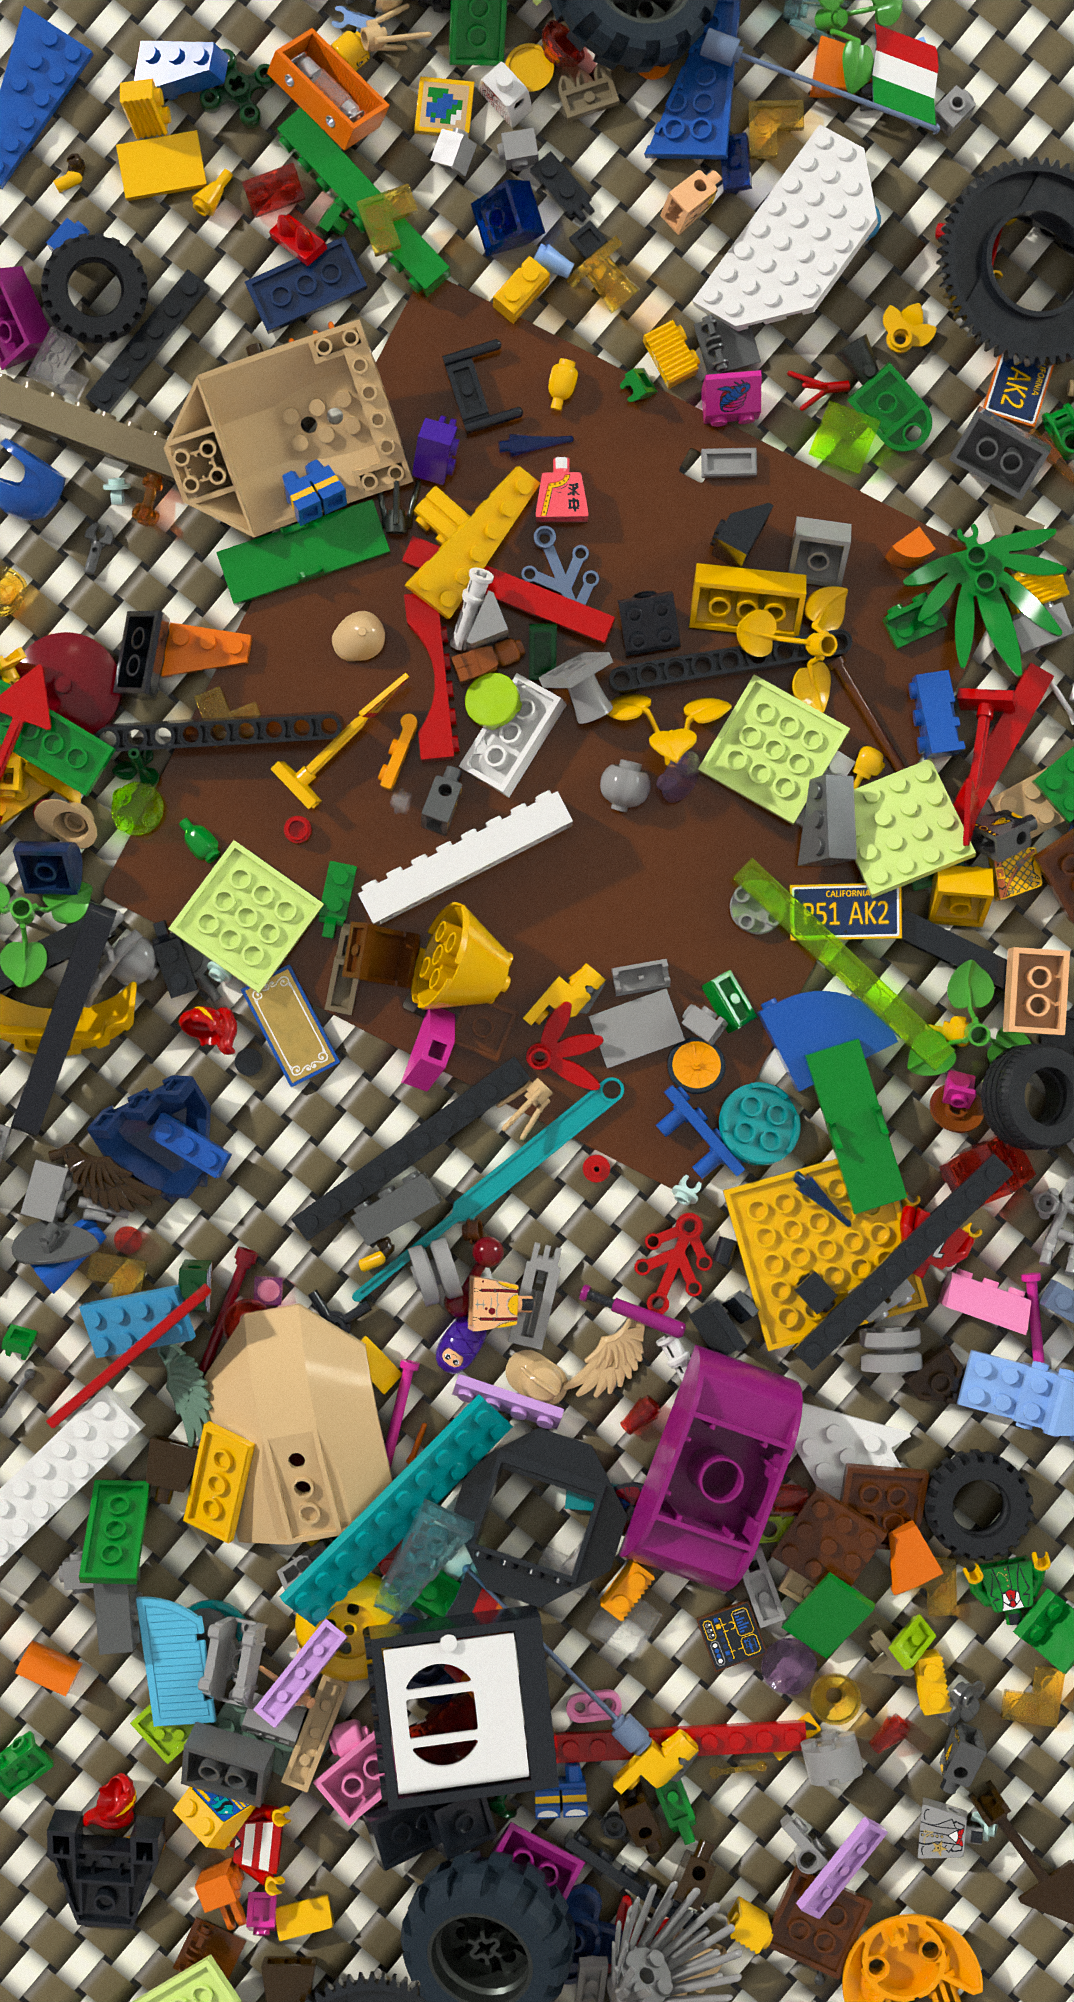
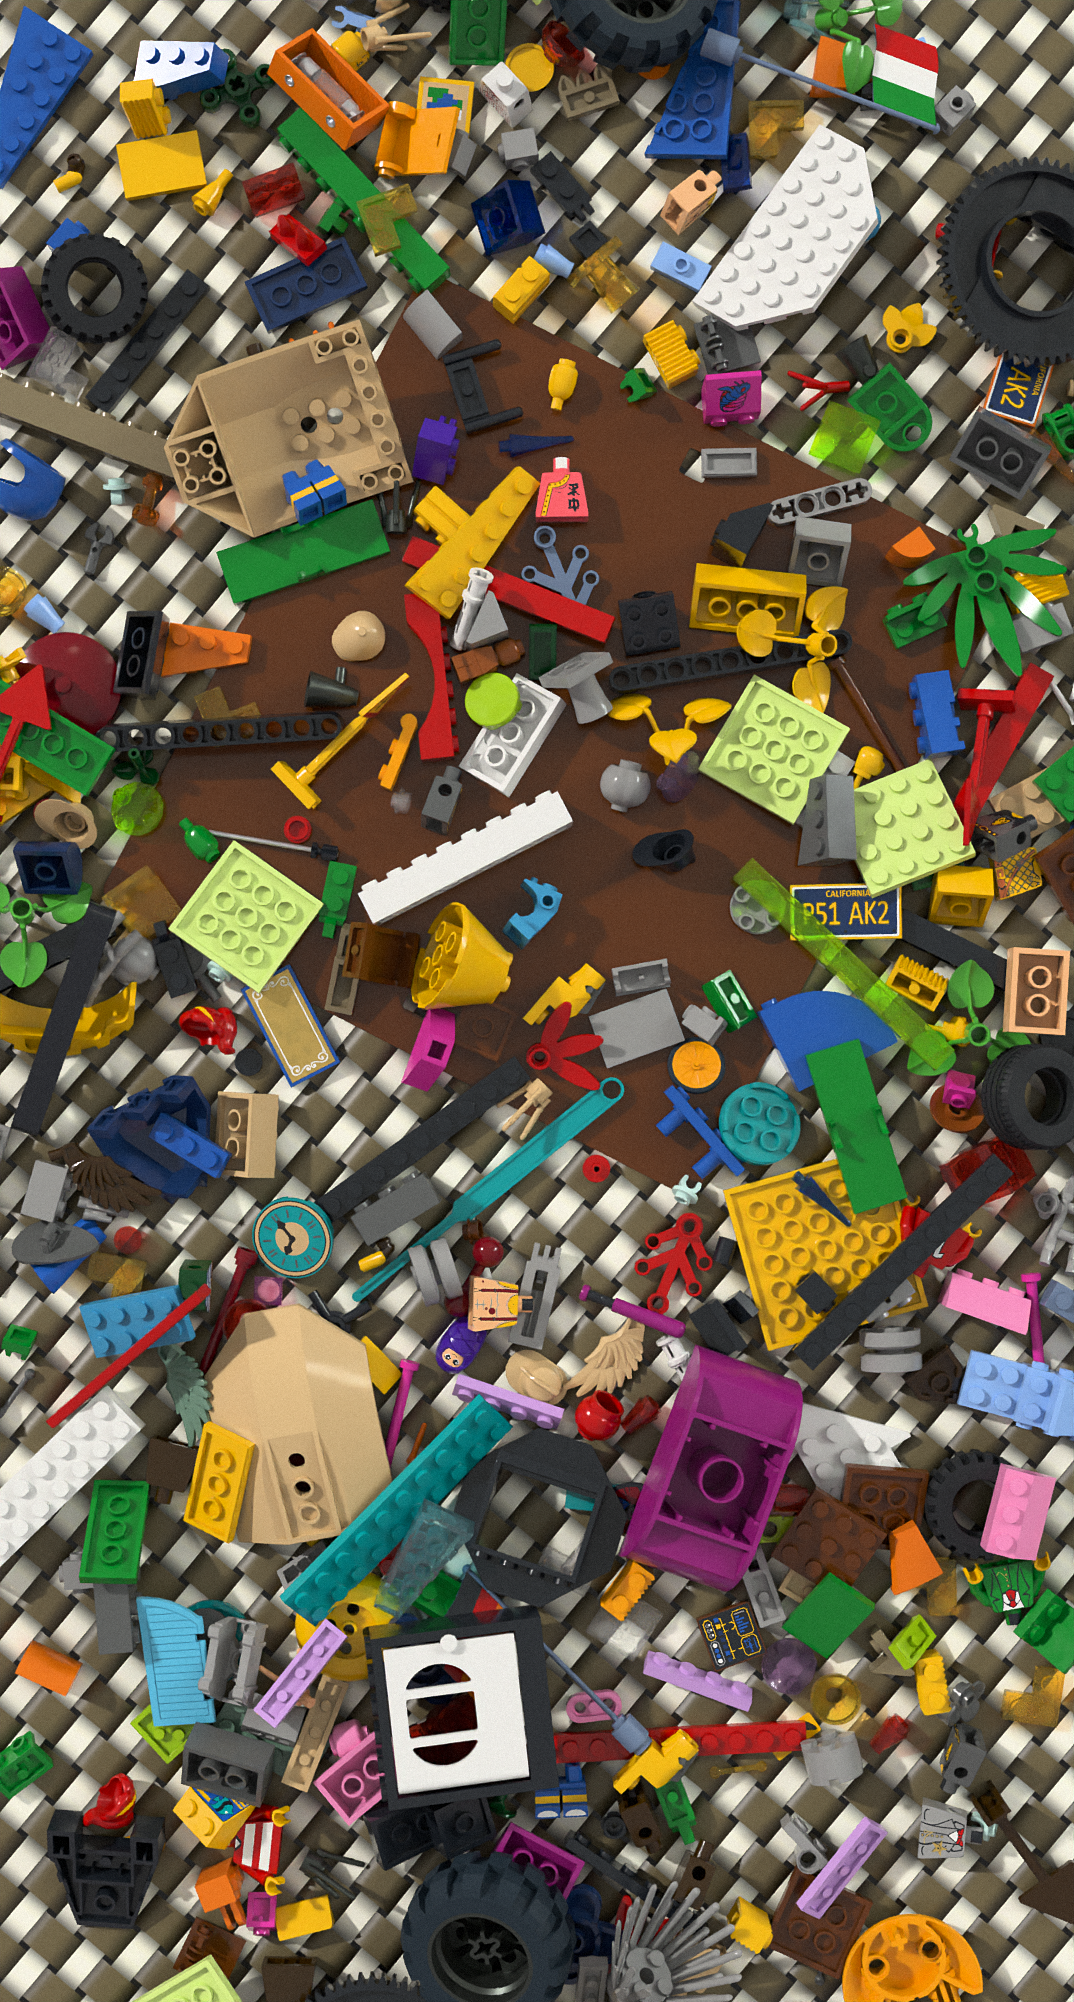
none -> light blue cone [23,593,65,634]
none -> clear yellow bracket [101,865,182,938]
none -> piece [209,830,339,862]
none -> tan slope [215,1091,279,1178]
none -> tile [252,1196,334,1278]
none -> pearl dark grey plant [299,1848,365,1900]
none -> pearl dark grey piece [304,667,359,707]
none -> light orange door [374,101,460,180]
none -> light grey brick [403,290,463,360]
none -> dark azure tile [502,877,563,950]
none -> red piece [574,1390,624,1441]
none -> black piece [632,829,696,873]
none -> lavender plate [643,1650,752,1712]
none -> light blue plate [650,242,712,293]
none -> light grey beam [768,478,872,526]
none -> yellow brick [884,954,949,1012]
none -> bright pink slope [980,1463,1056,1560]

